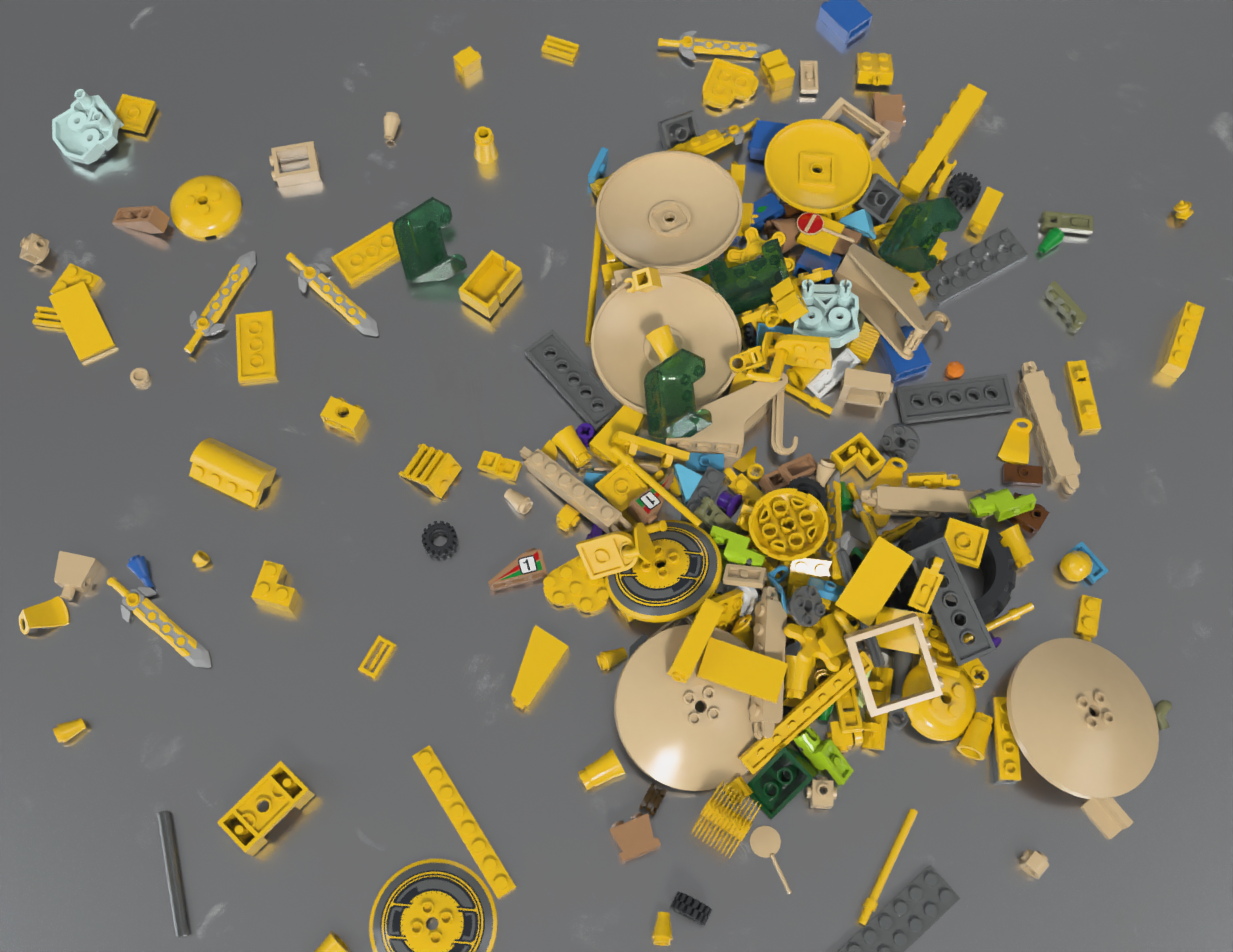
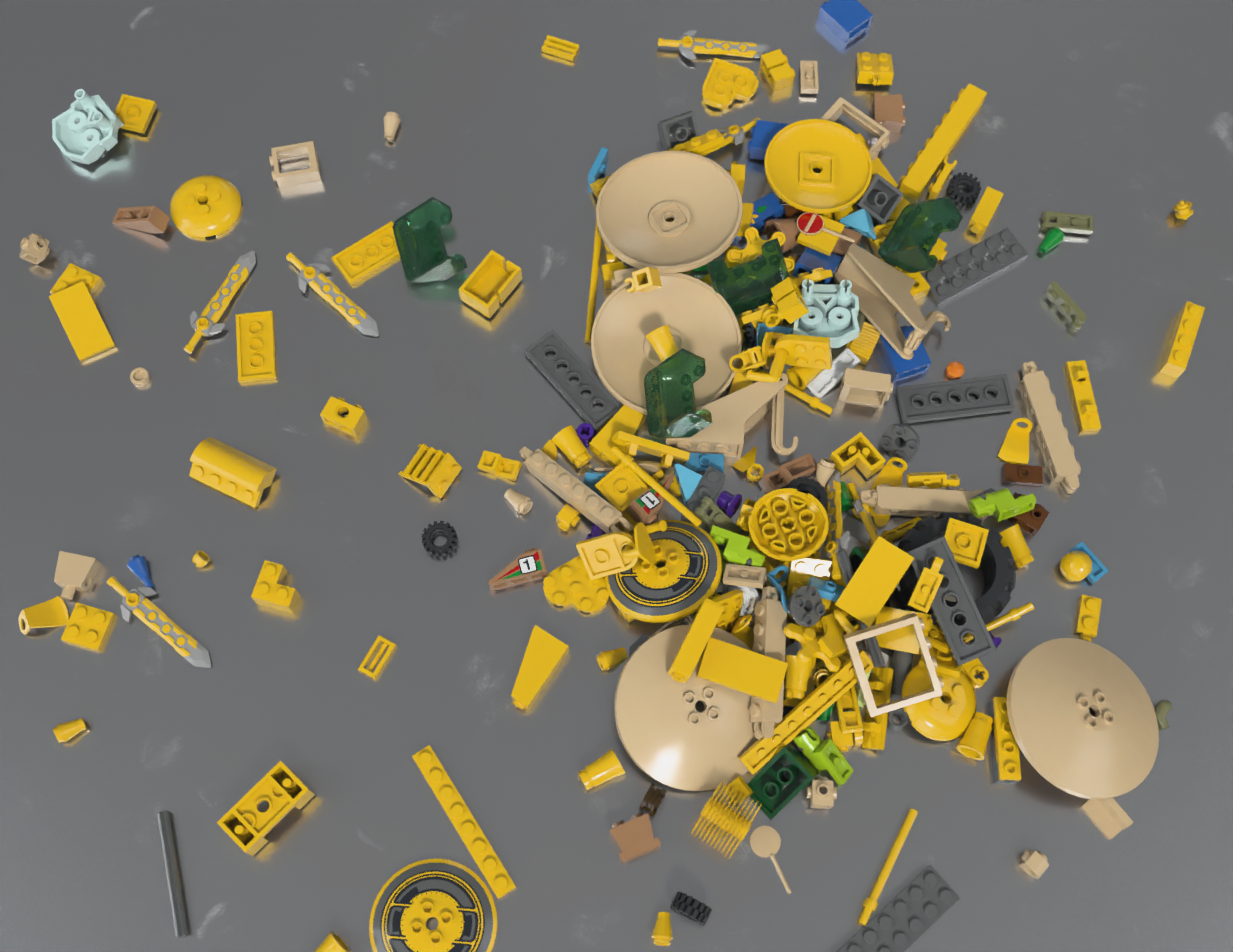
yellow tile [32,306,64,329] -> none
yellow brick [453,46,482,78] -> none
yellow plant [474,126,498,164] -> none
yellow plate [723,467,764,503] -> none
none -> yellow plate [60,602,116,652]

